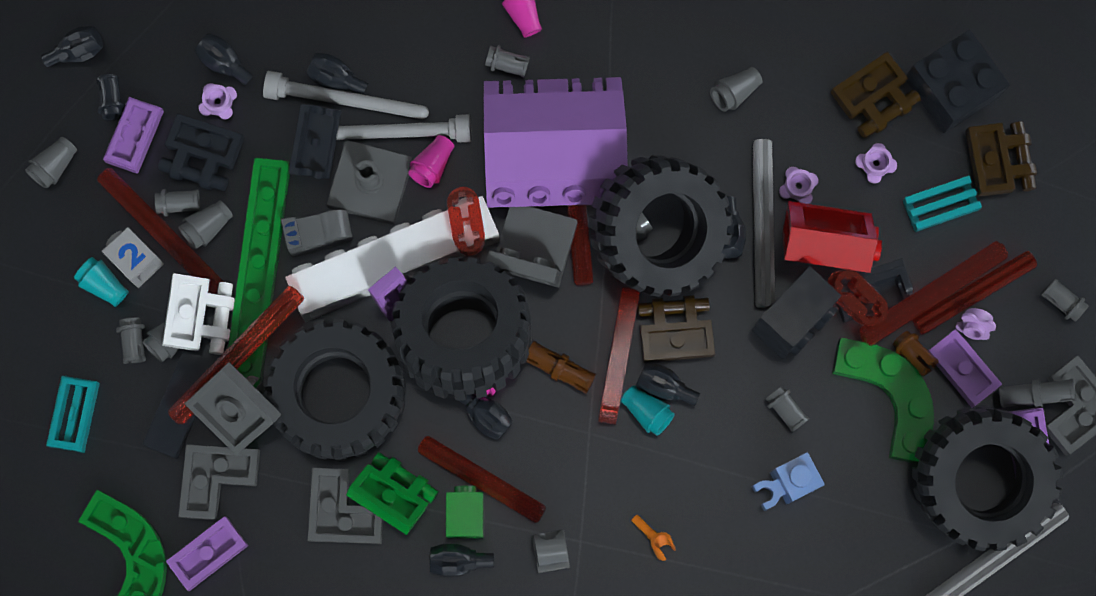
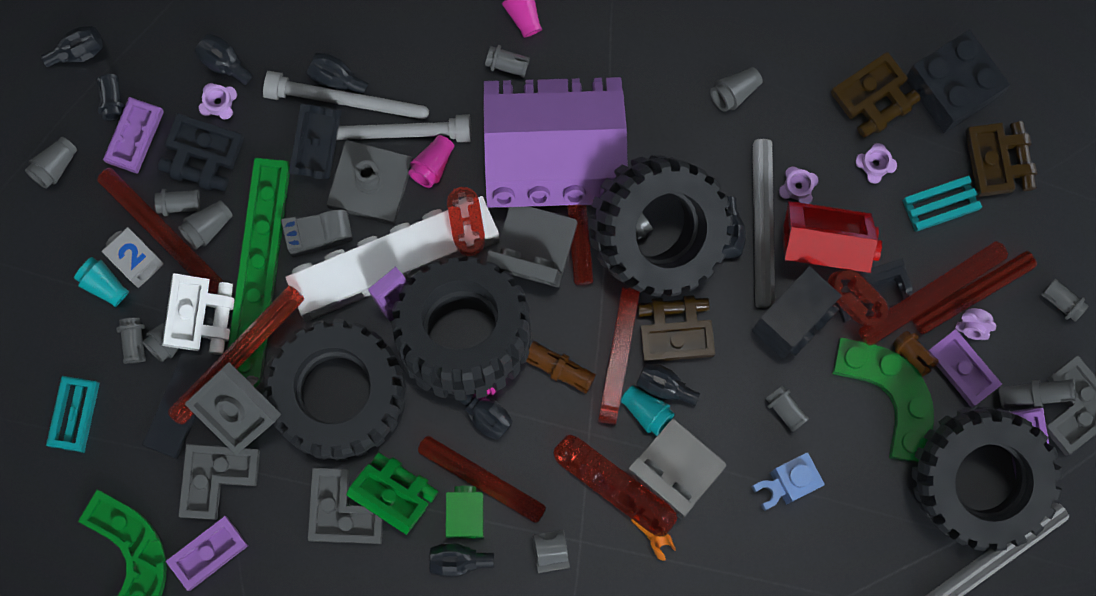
none -> clear red beam [553,435,677,537]
none -> dark grey bracket [627,420,726,520]

